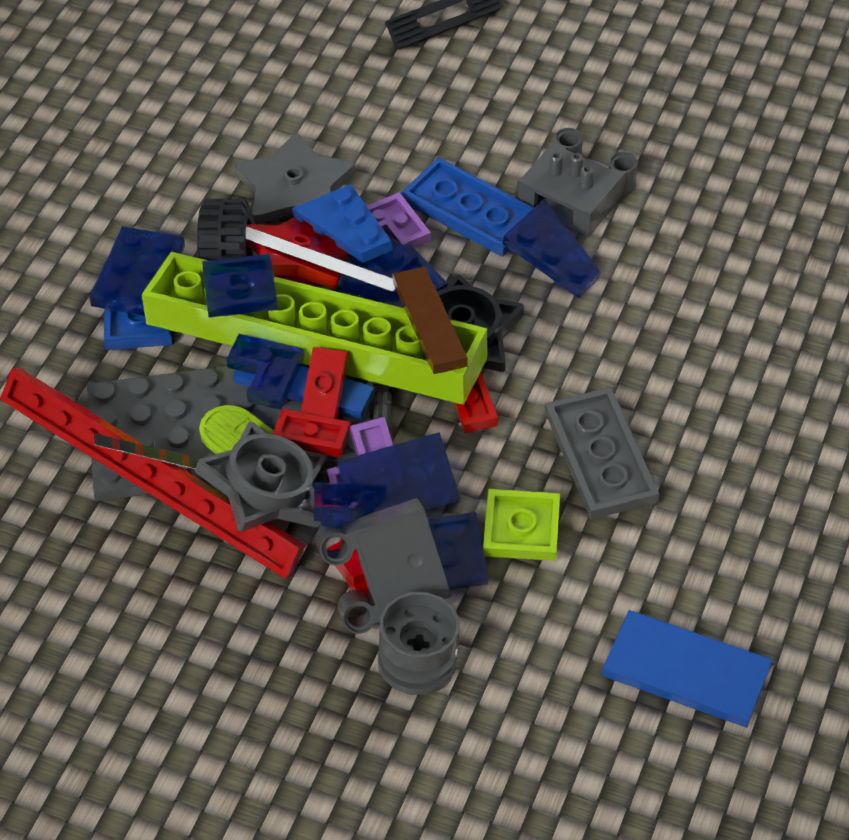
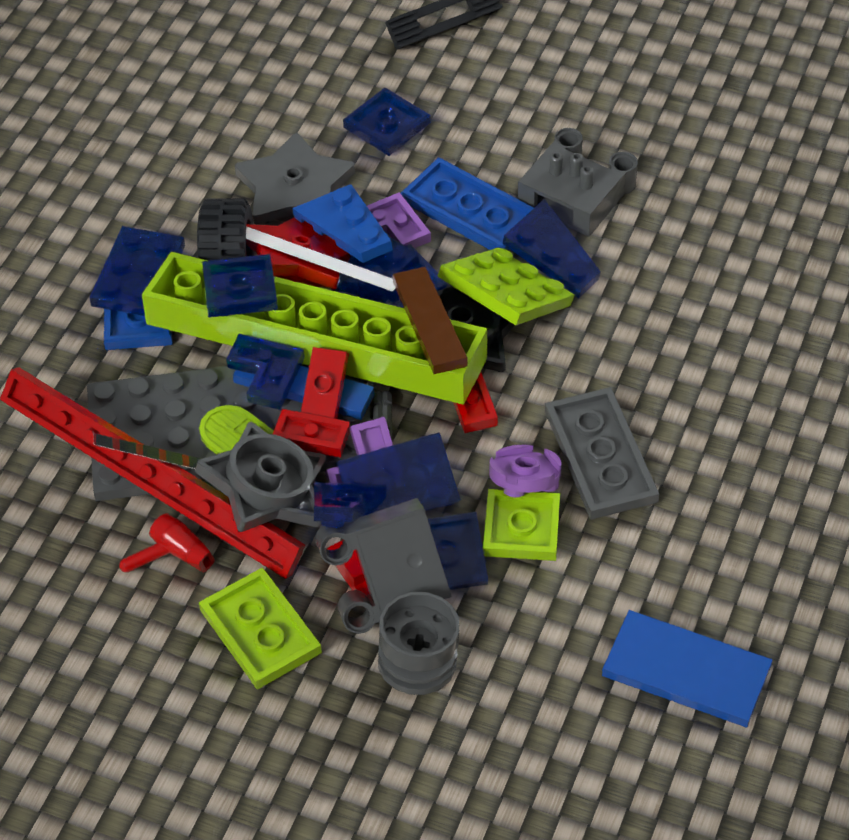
none -> red piece [119,513,215,573]
none -> lime plate [199,567,322,690]
none -> clear blue plate [343,88,431,156]
none -> lime plate [437,248,575,325]
none -> medium lavender plate [489,445,561,497]

